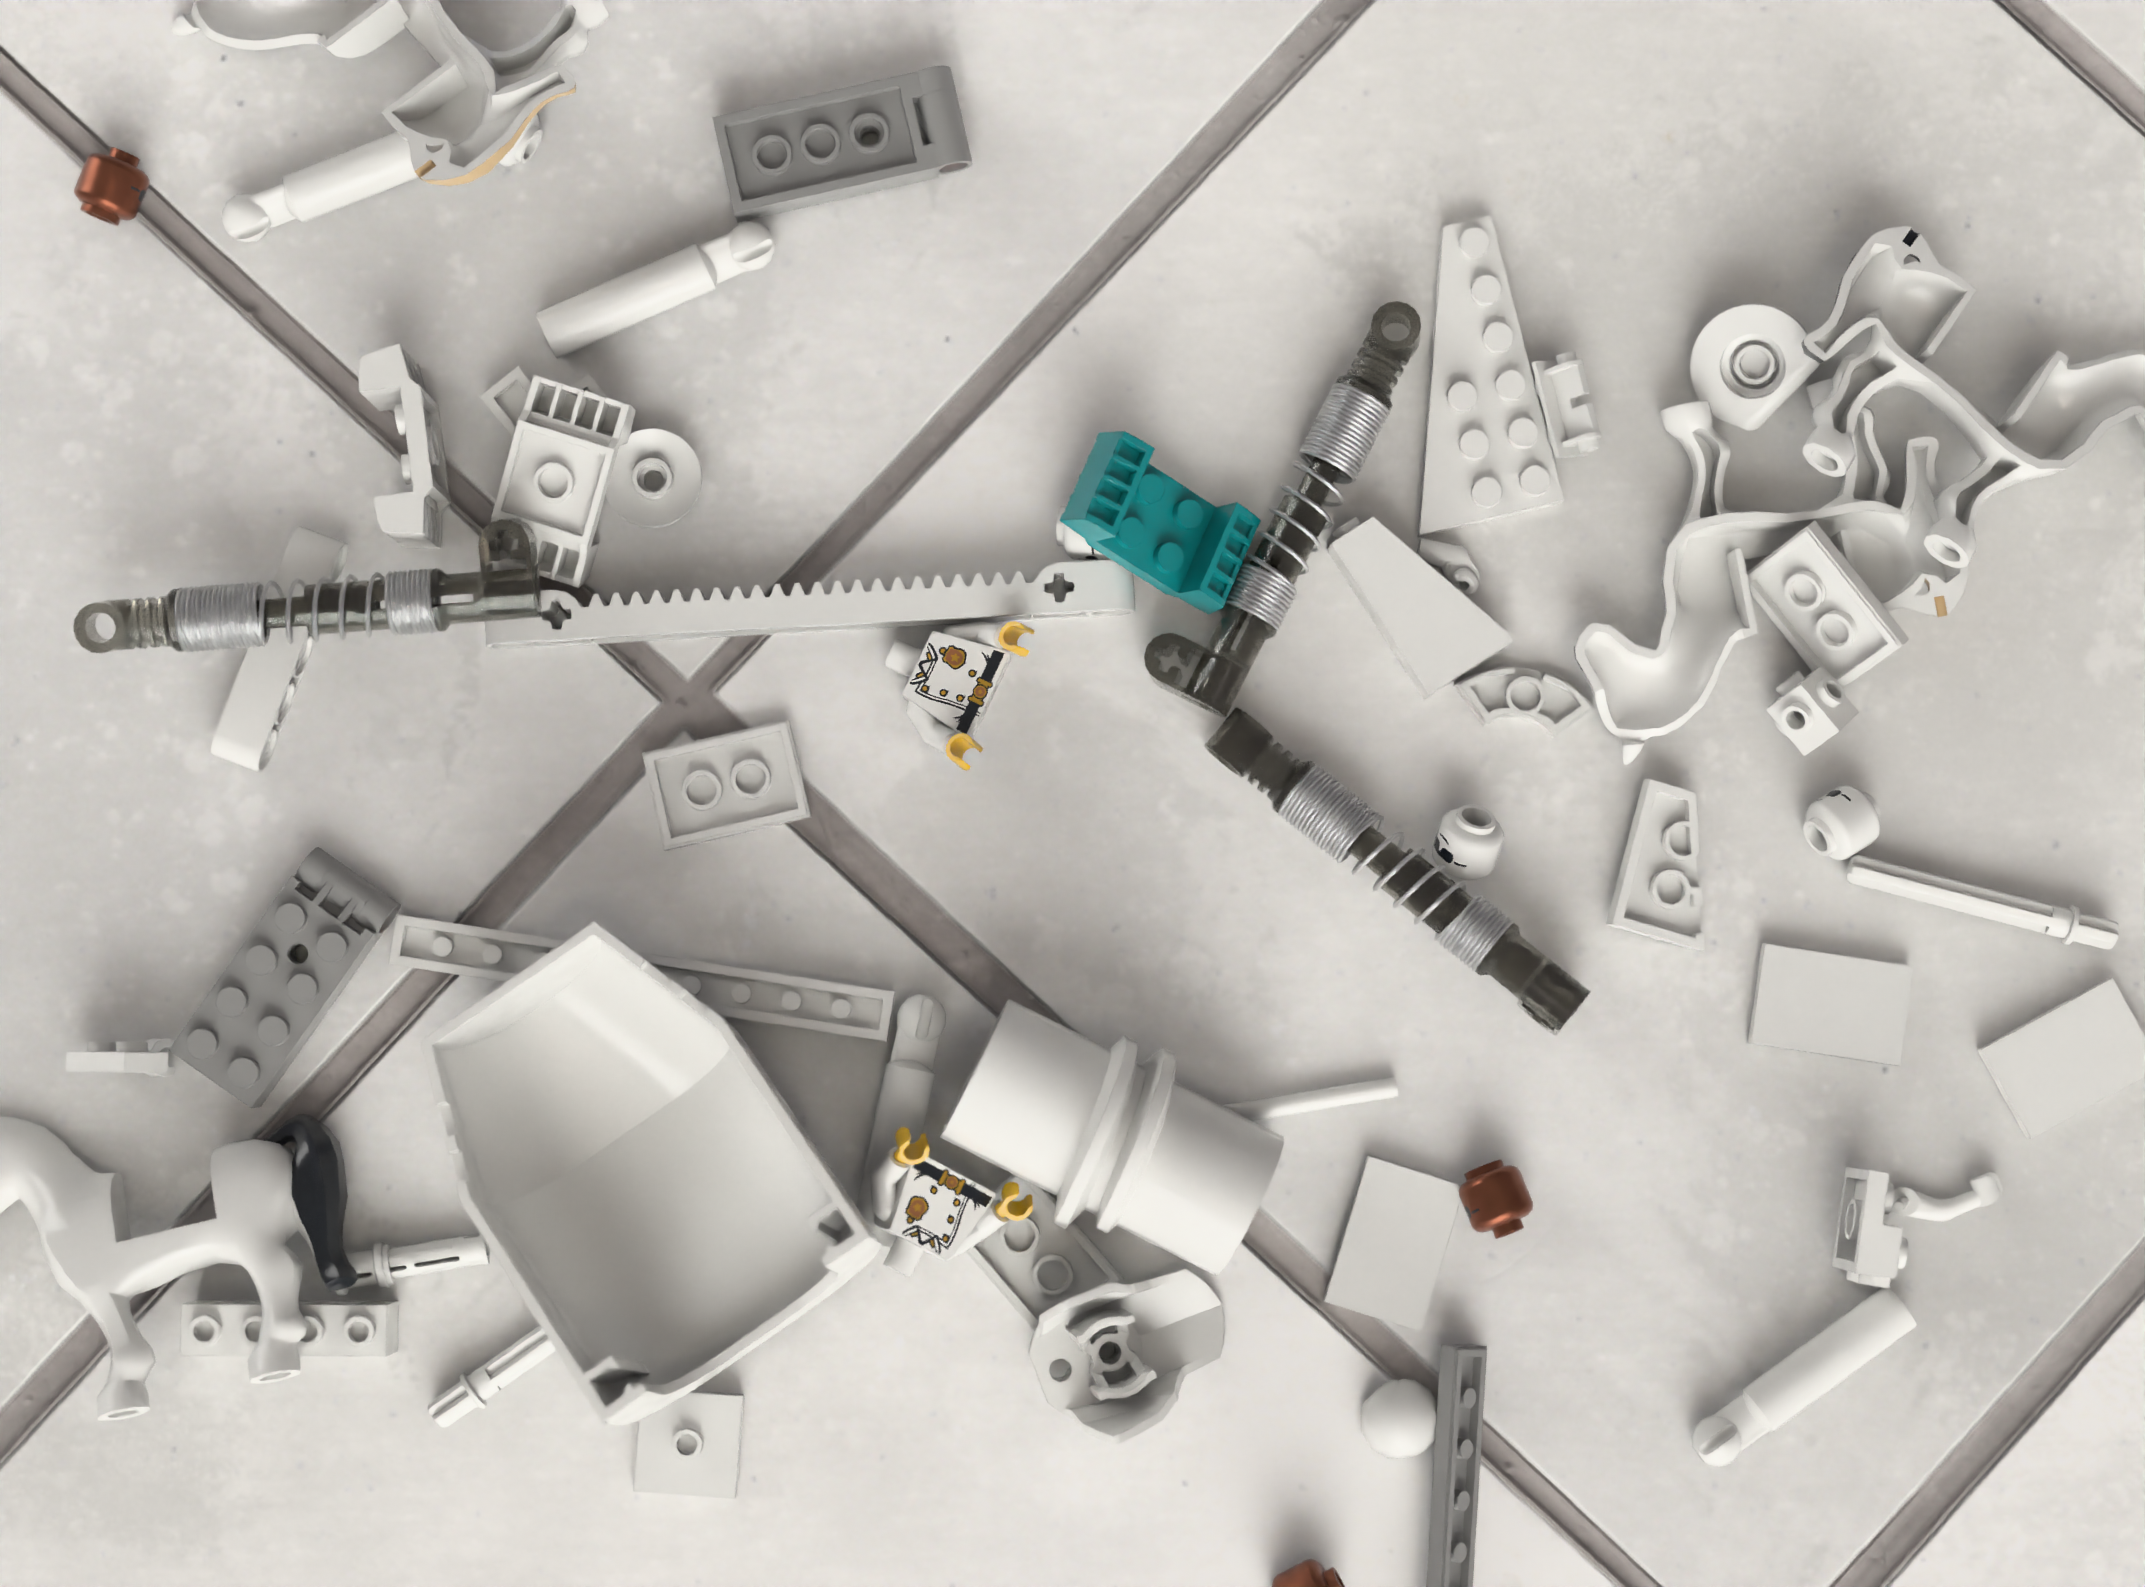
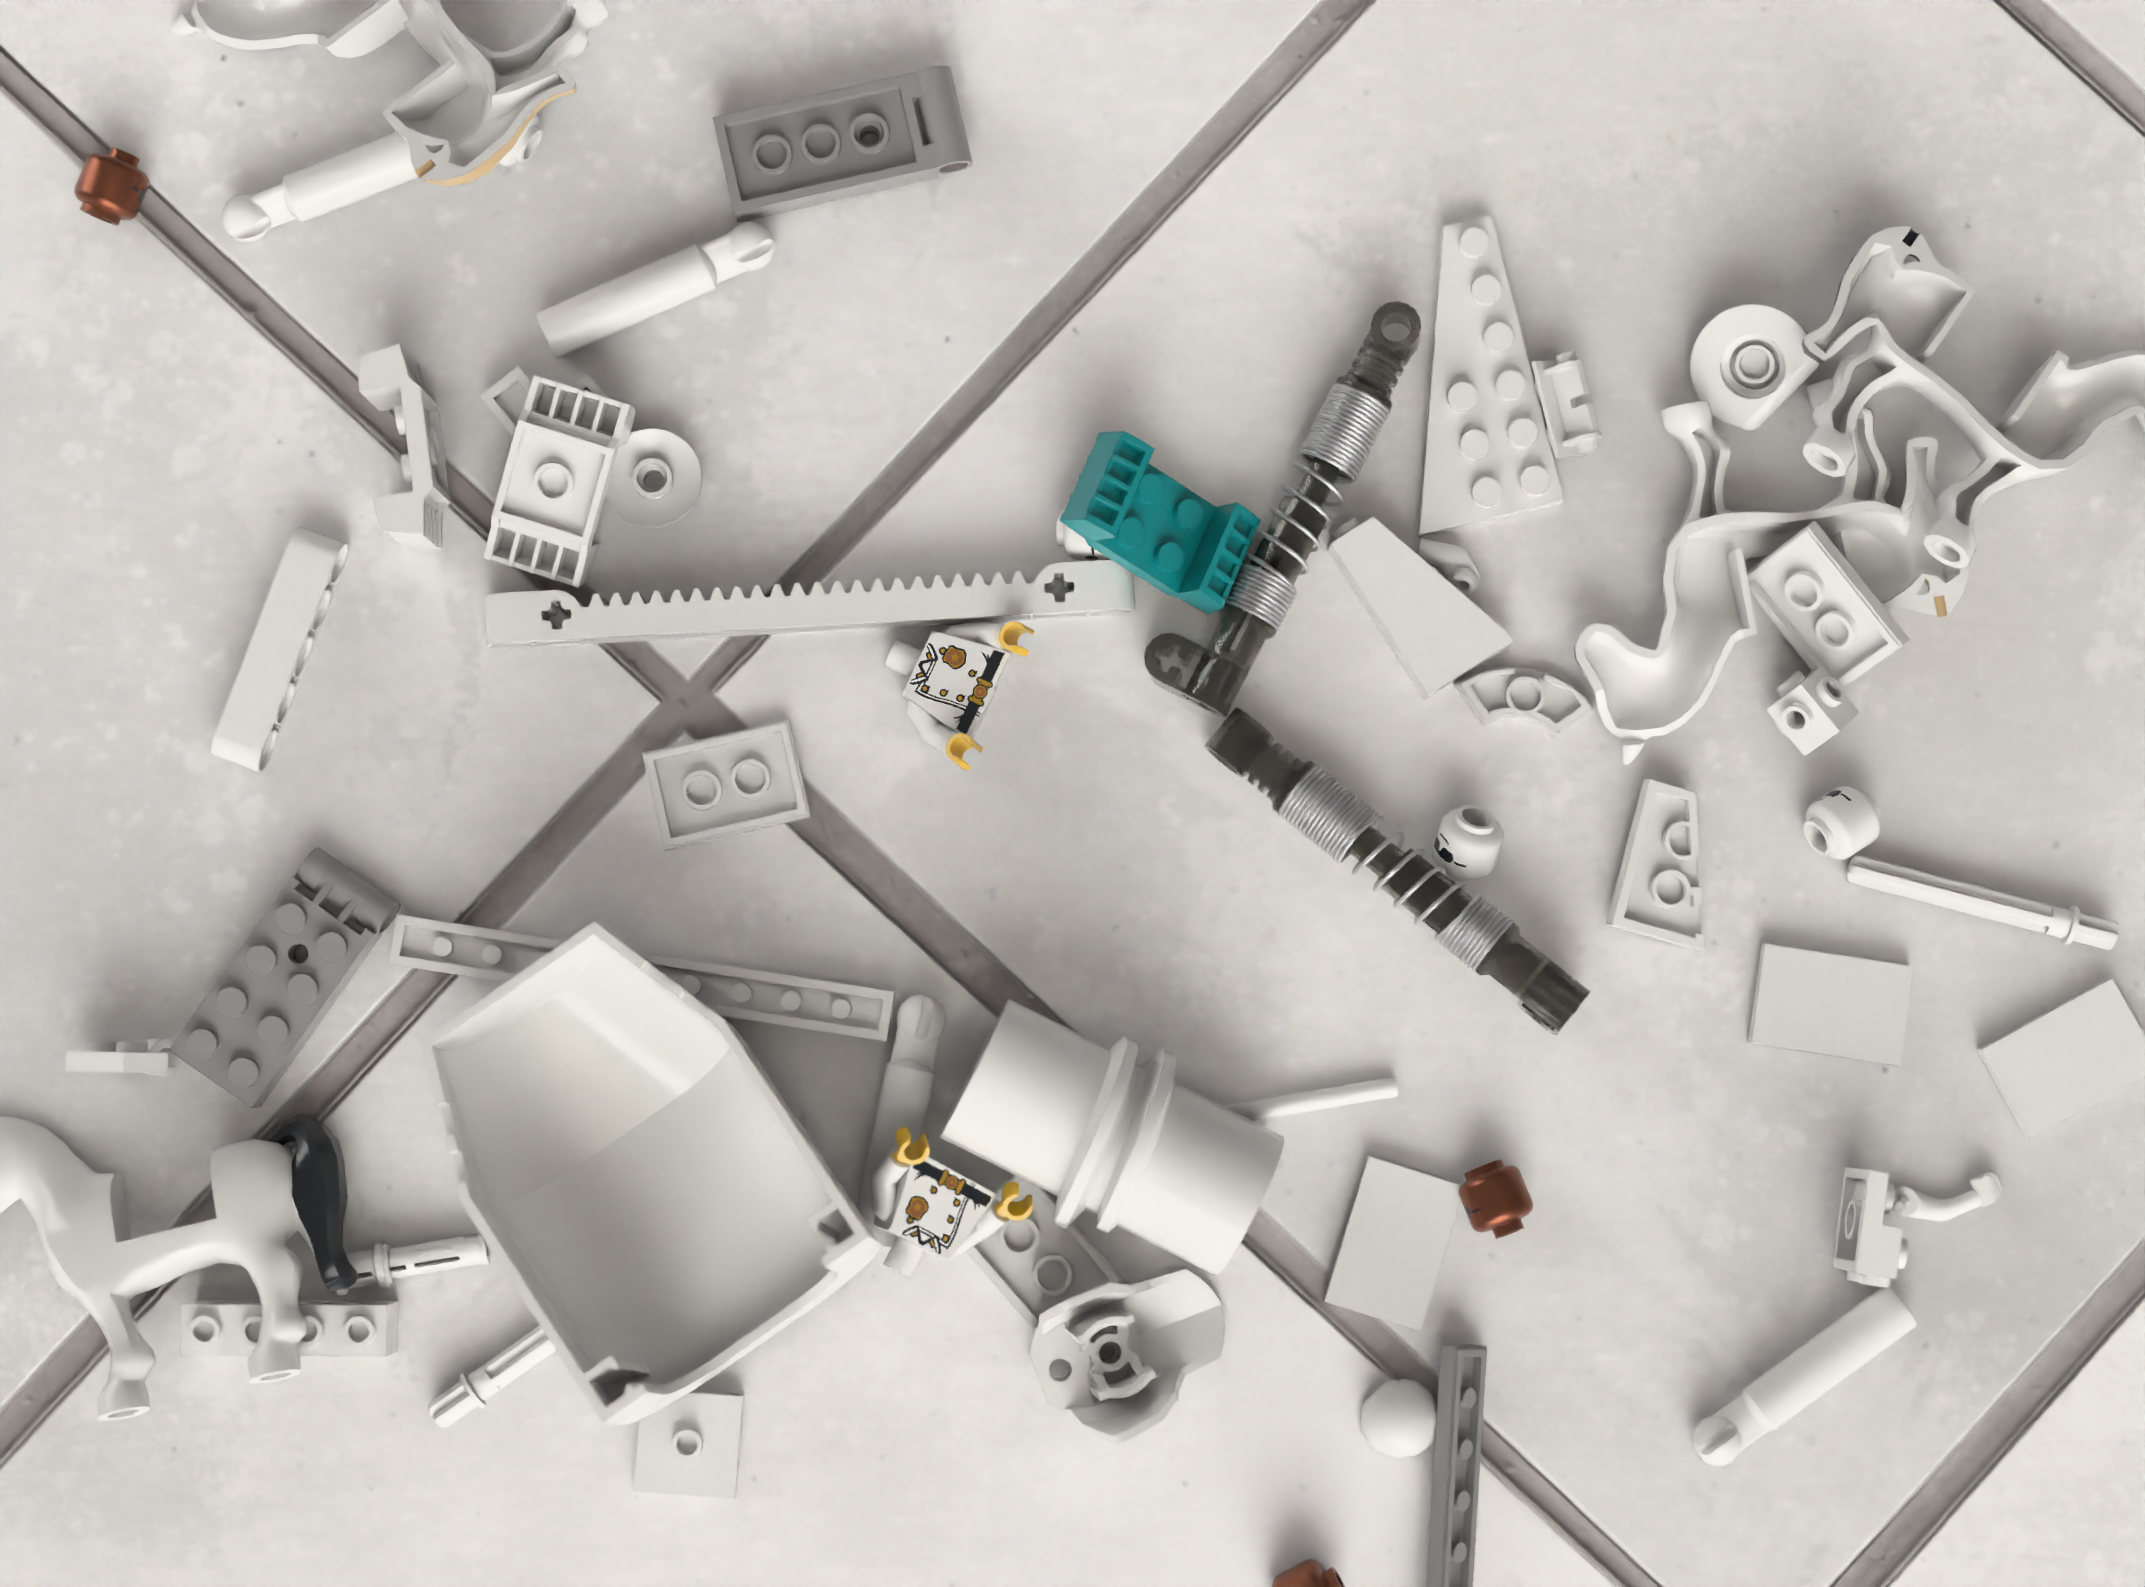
clear smoke piece [73,517,542,653] -> none

